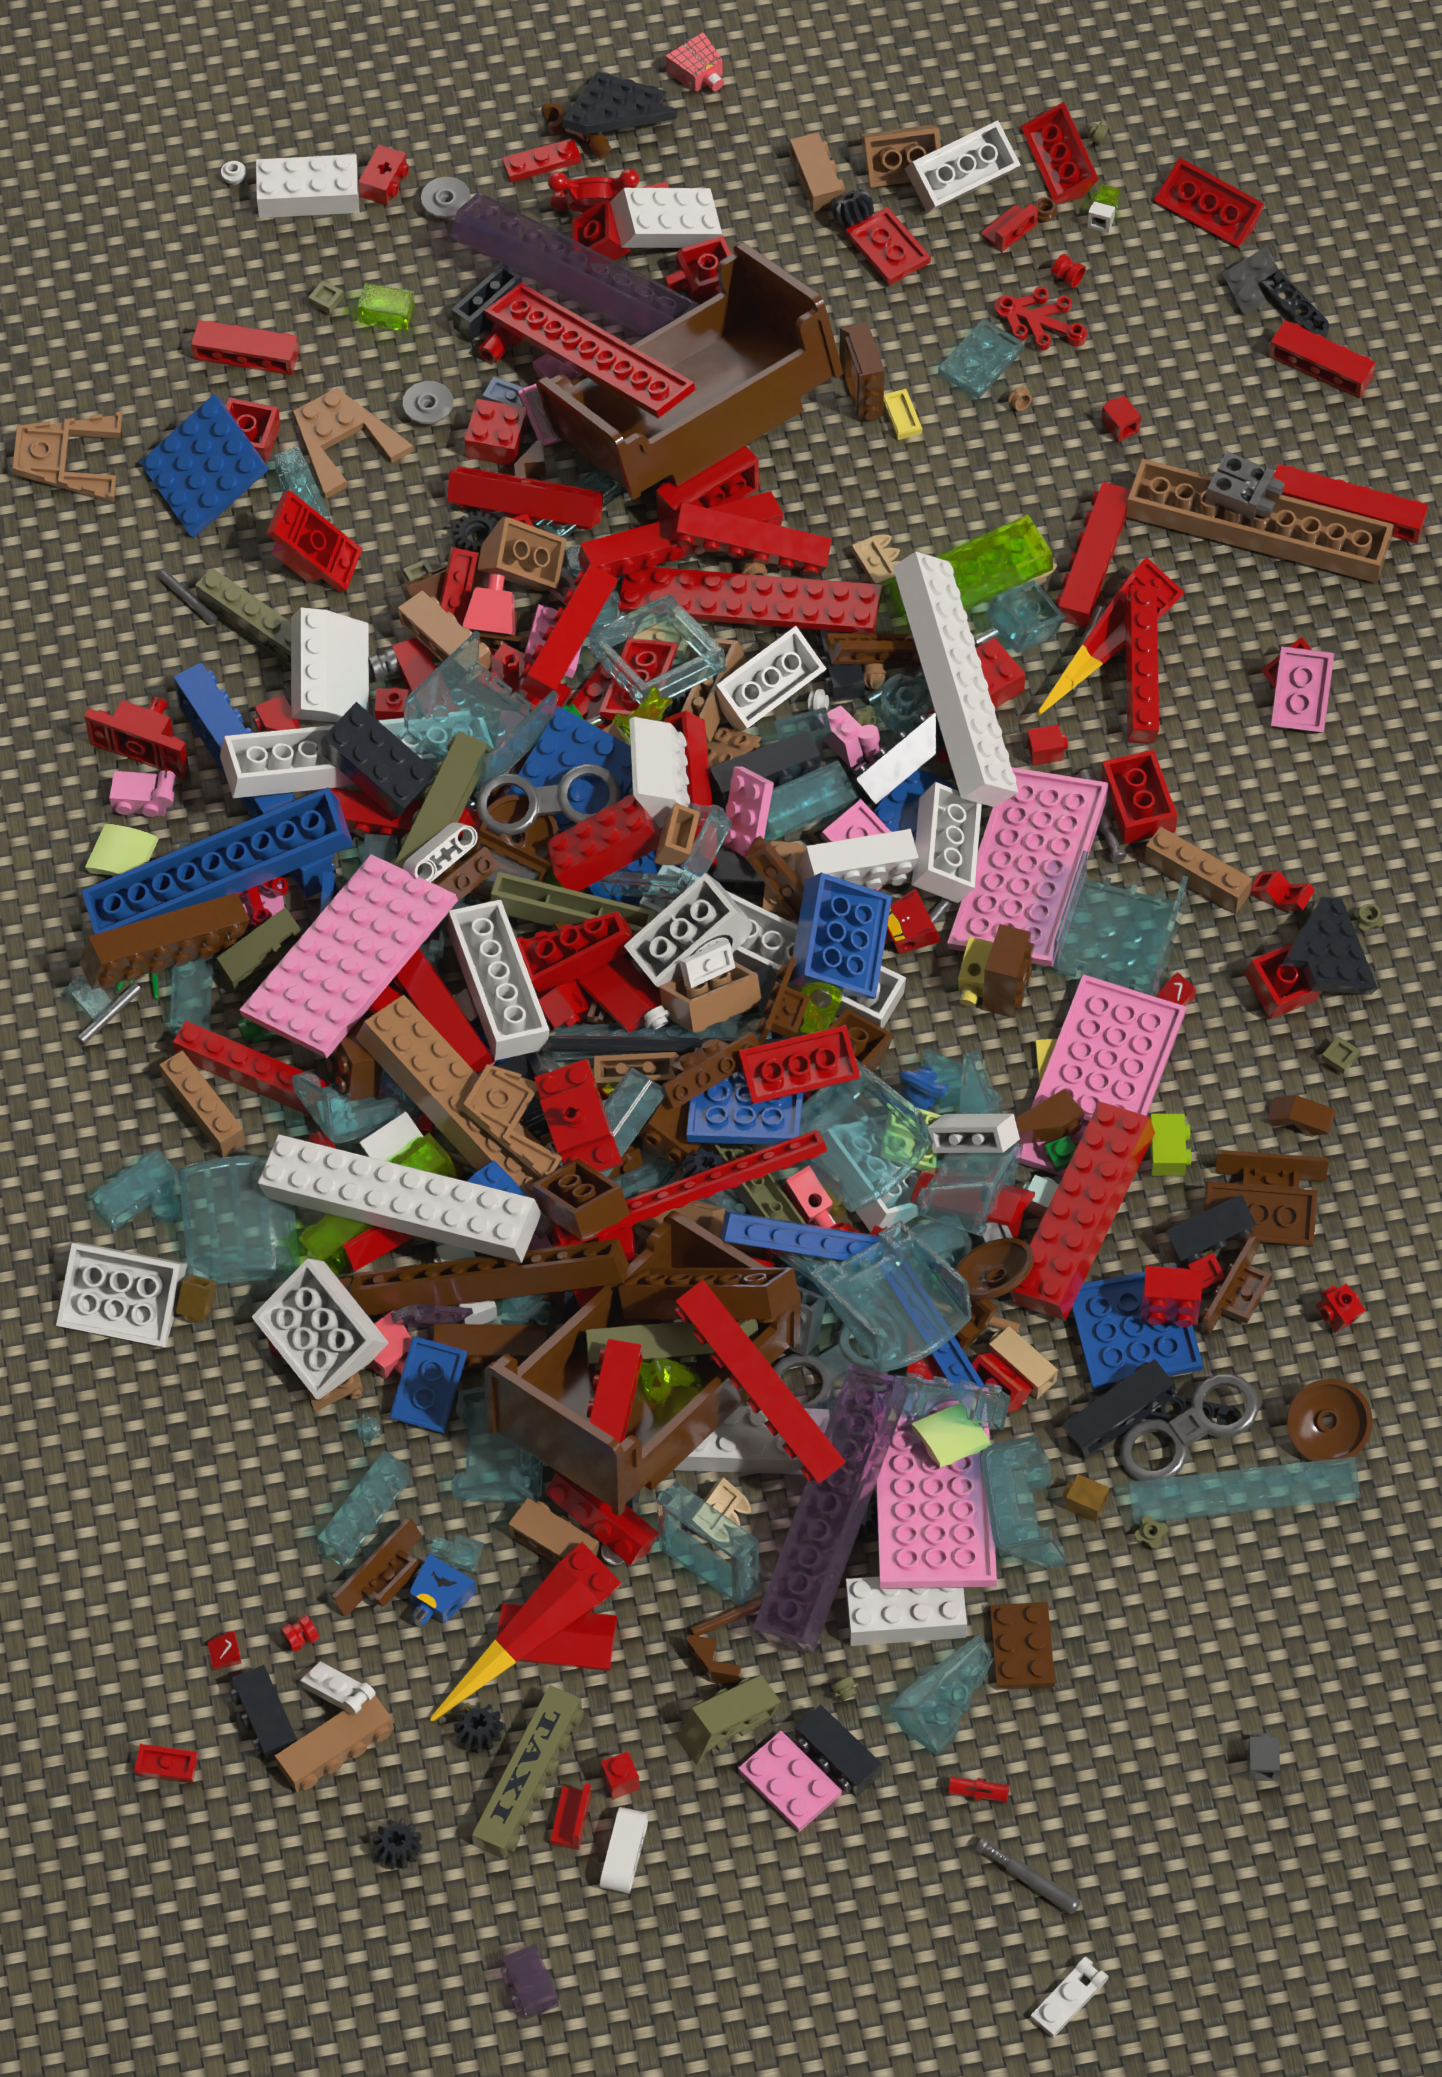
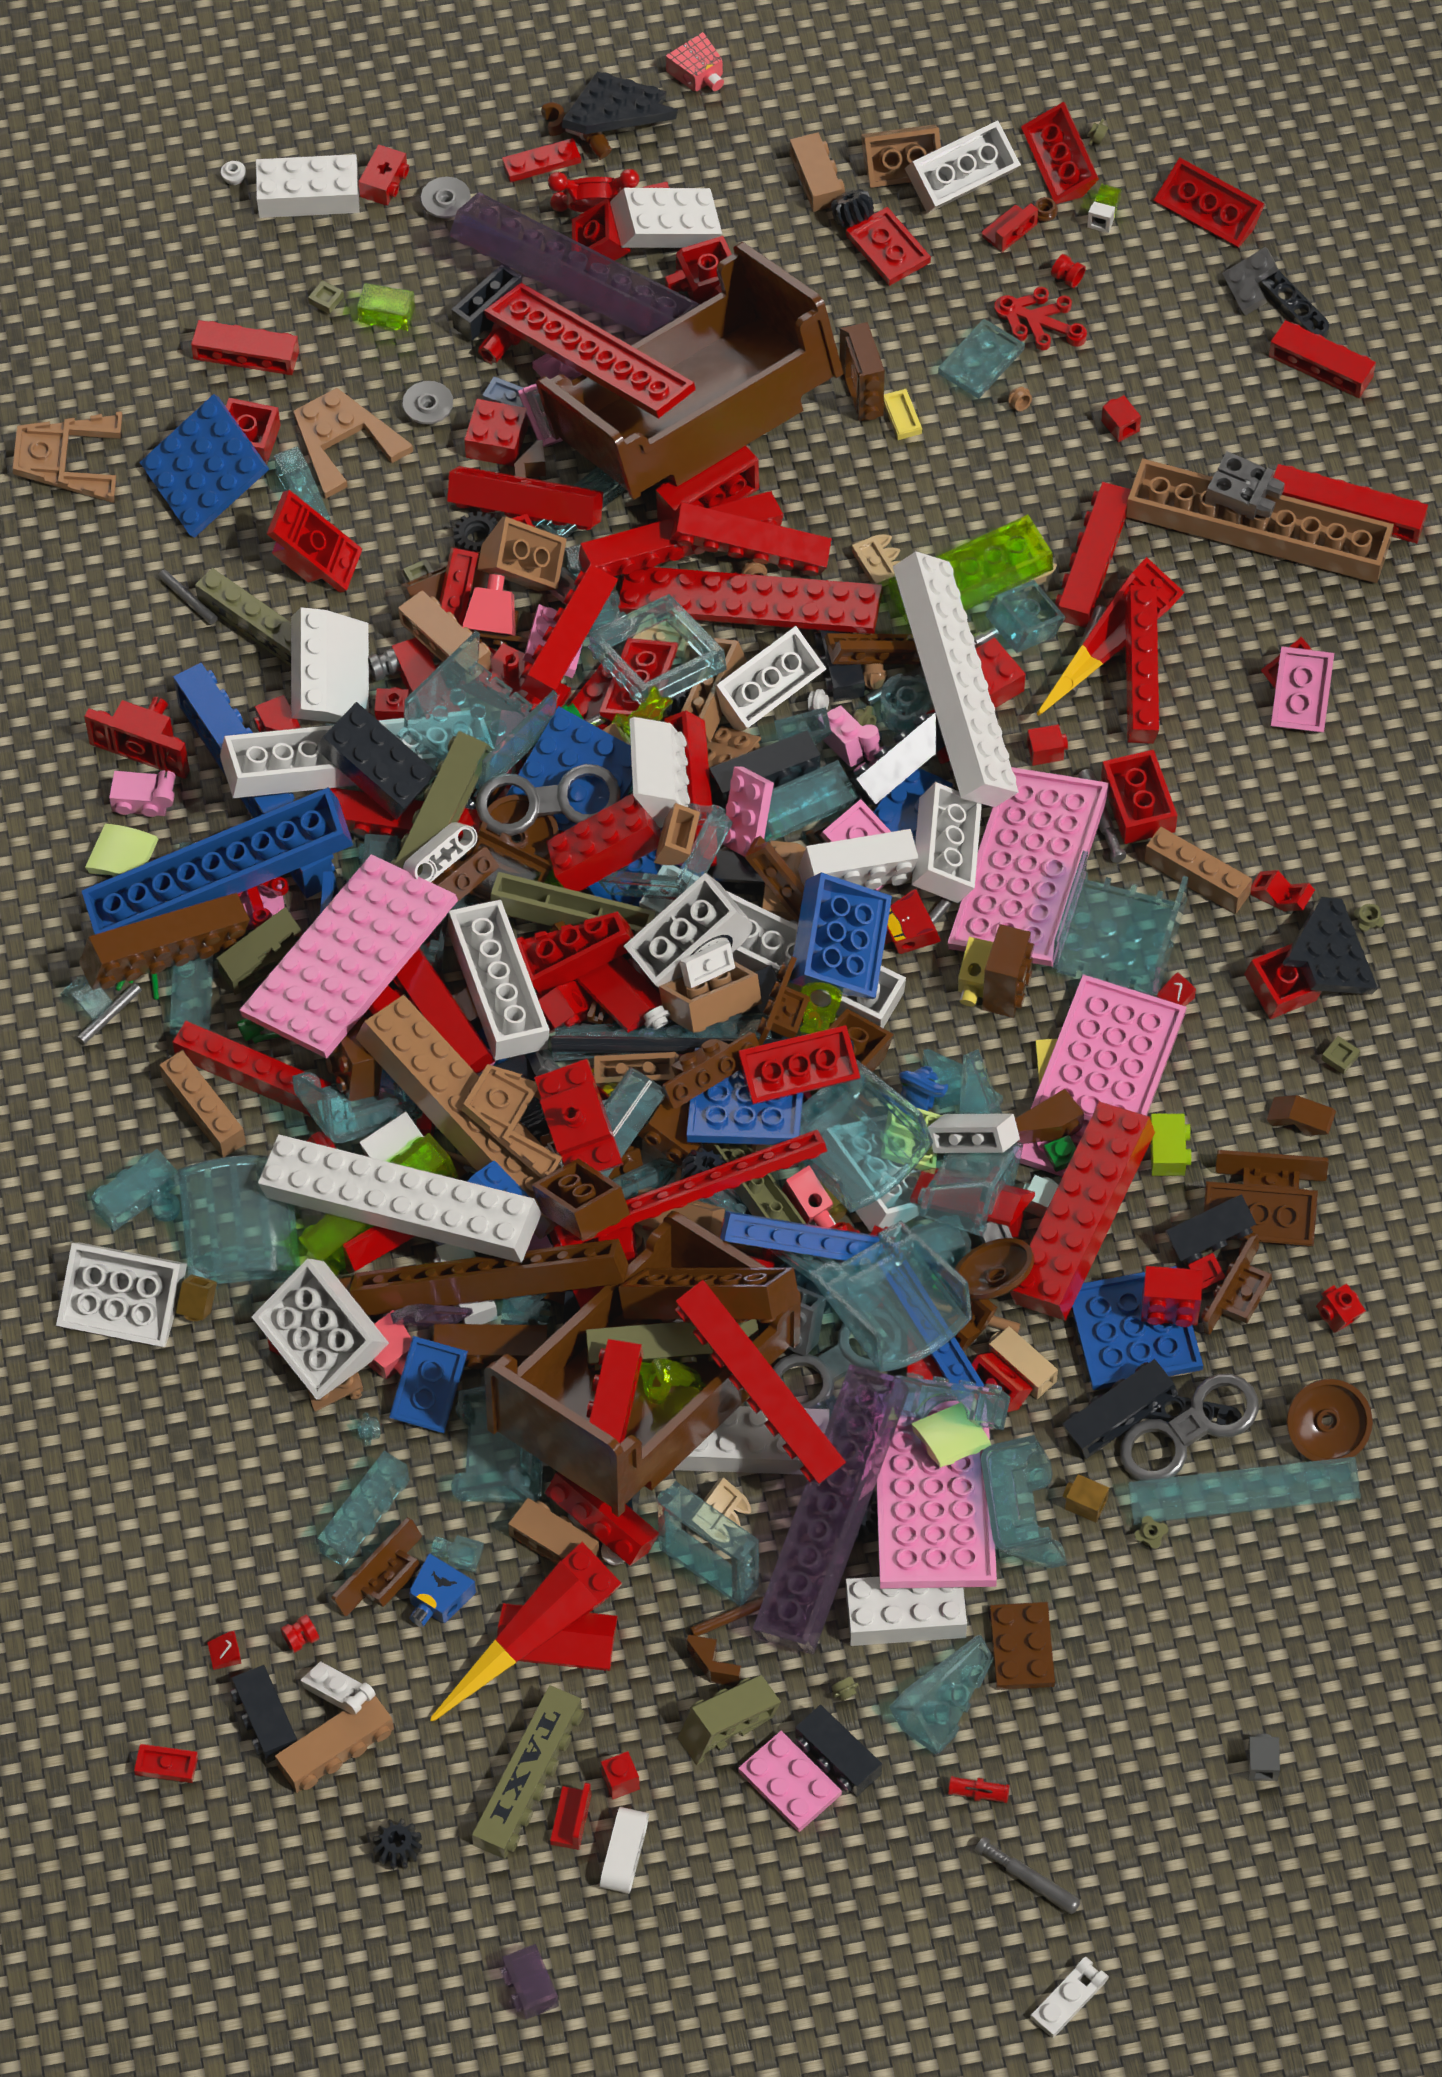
black gear [454,1701,504,1753] -> none

